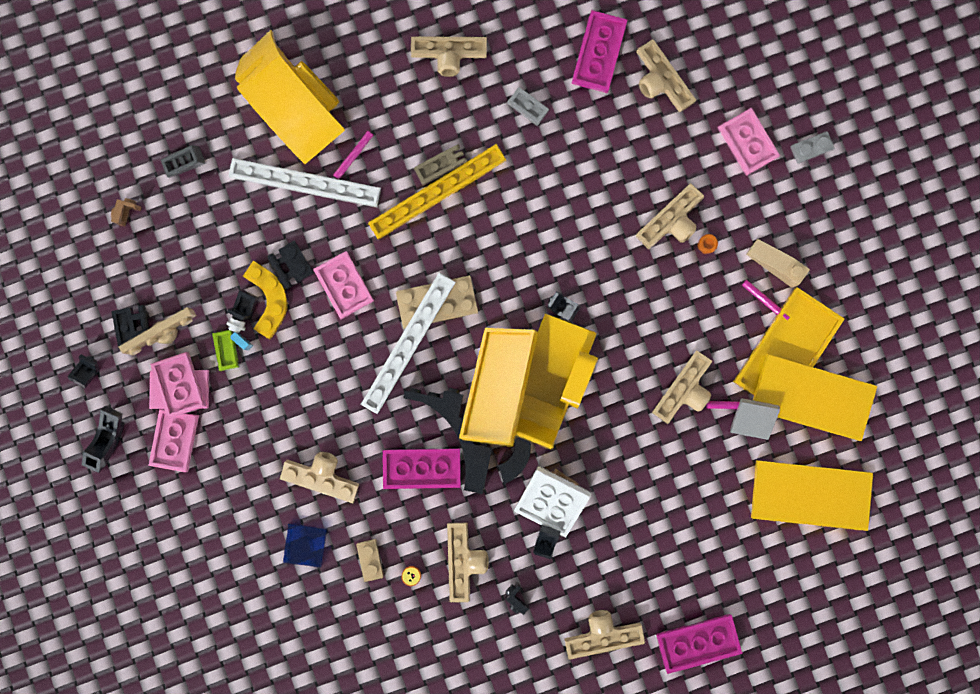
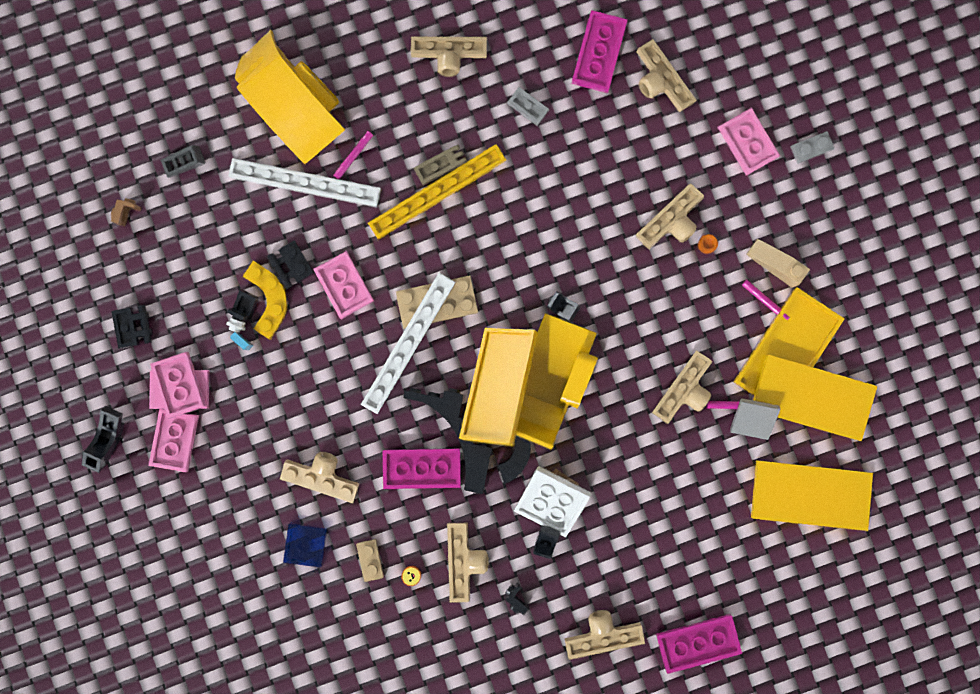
black bracket [67,354,99,388] -> none
tan plate [119,307,197,356] -> none
lime tile [212,330,239,371] -> none

